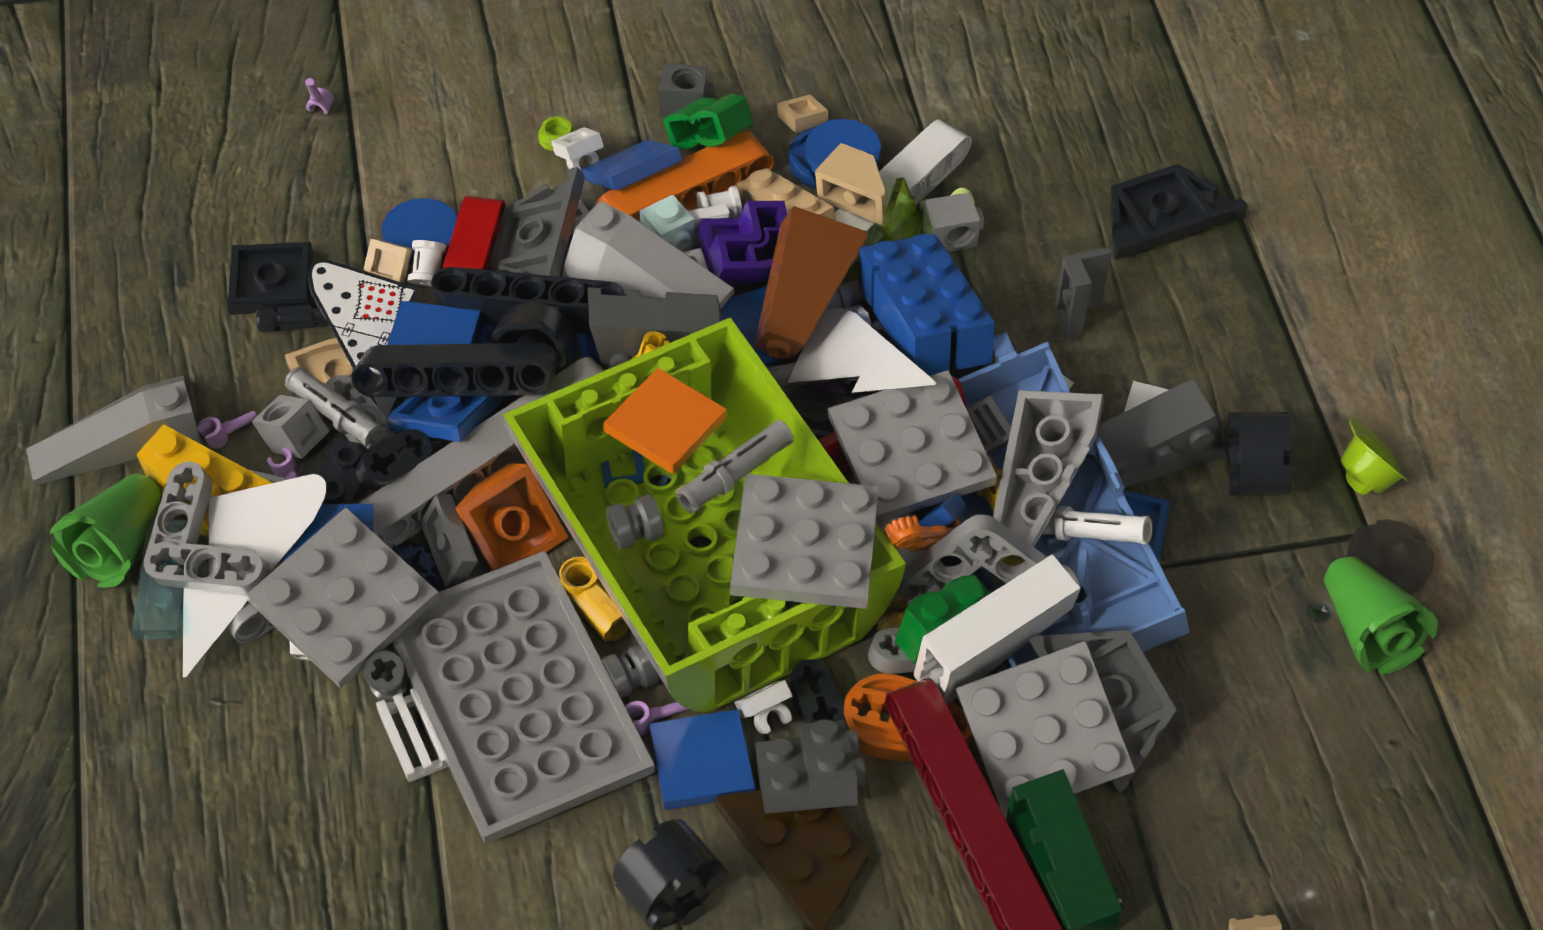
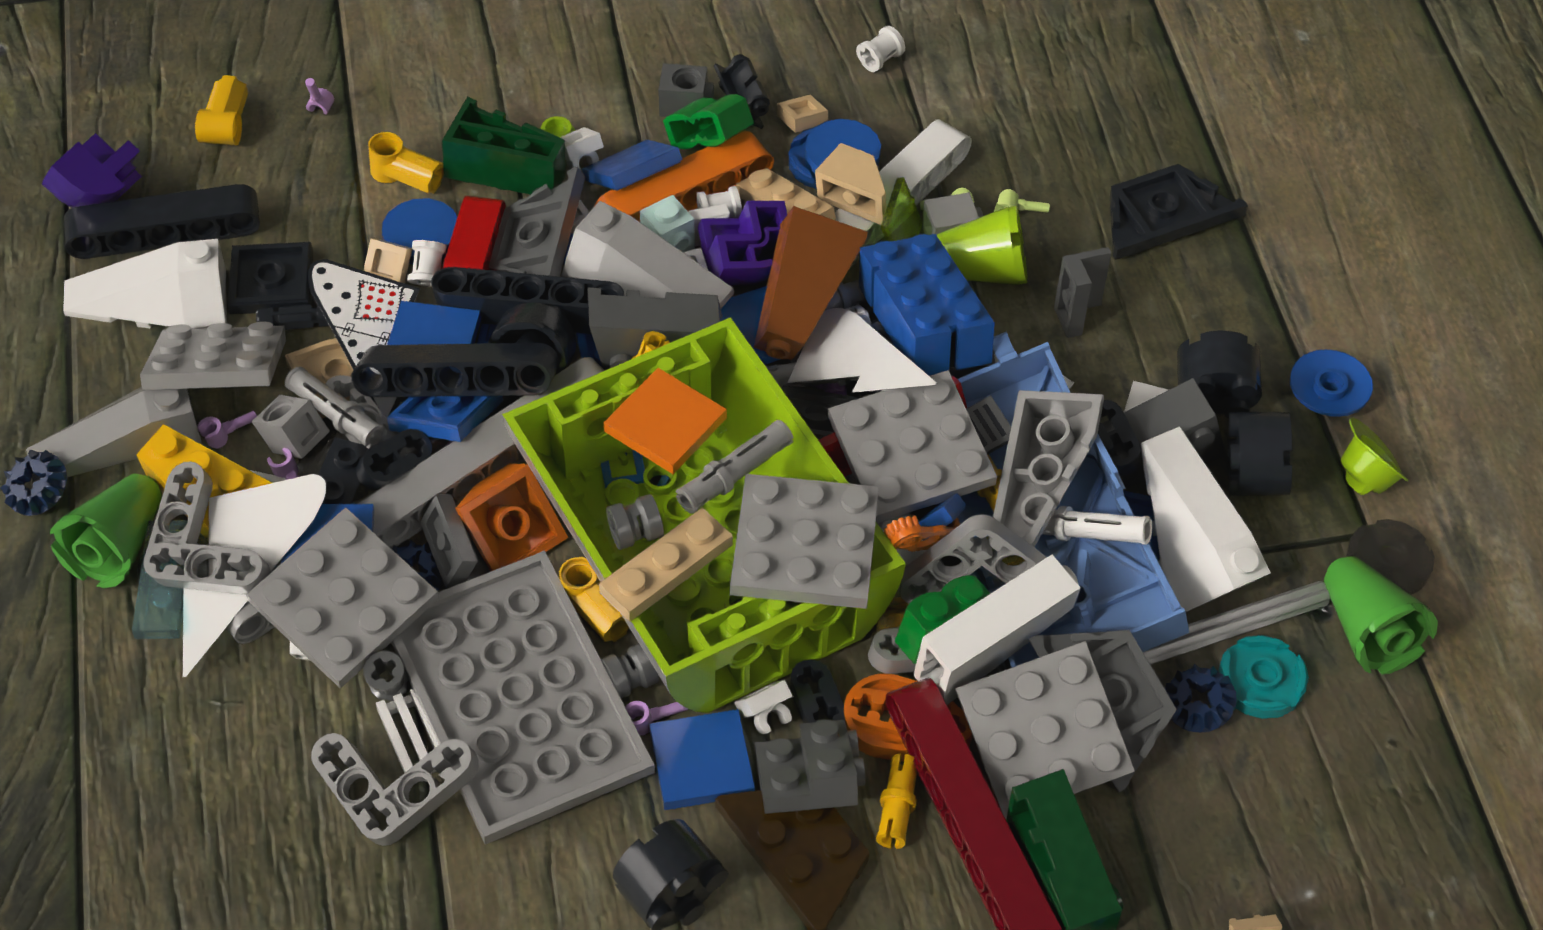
none -> dark blue gear [0,450,67,516]
none -> dark purple brick [42,133,142,208]
none -> white wedge [63,238,227,329]
none -> black beam [64,184,260,259]
none -> light grey plate [140,322,286,390]
none -> yellow piece [195,75,248,146]
none -> light grey beam [311,733,479,846]
none -> yellow piece [368,132,444,194]
none -> dark green wedge [442,96,565,195]
none -> tan plate [599,507,733,622]
none -> black hinge [714,54,770,129]
none -> white bush [856,26,905,72]
none -> yellow pin [876,754,918,849]
none -> lime cone [936,206,1028,285]
none -> yellowish green hand [994,189,1050,213]
none -> black beam [1098,400,1143,476]
none -> white wedge [1140,426,1271,612]
none -> light grey axle [1143,581,1330,664]
none -> dark blue gear [1165,664,1237,733]
none -> black brick [1177,330,1262,418]
none -> teal tile [1218,635,1309,719]
none -> blue dish [1290,349,1373,417]

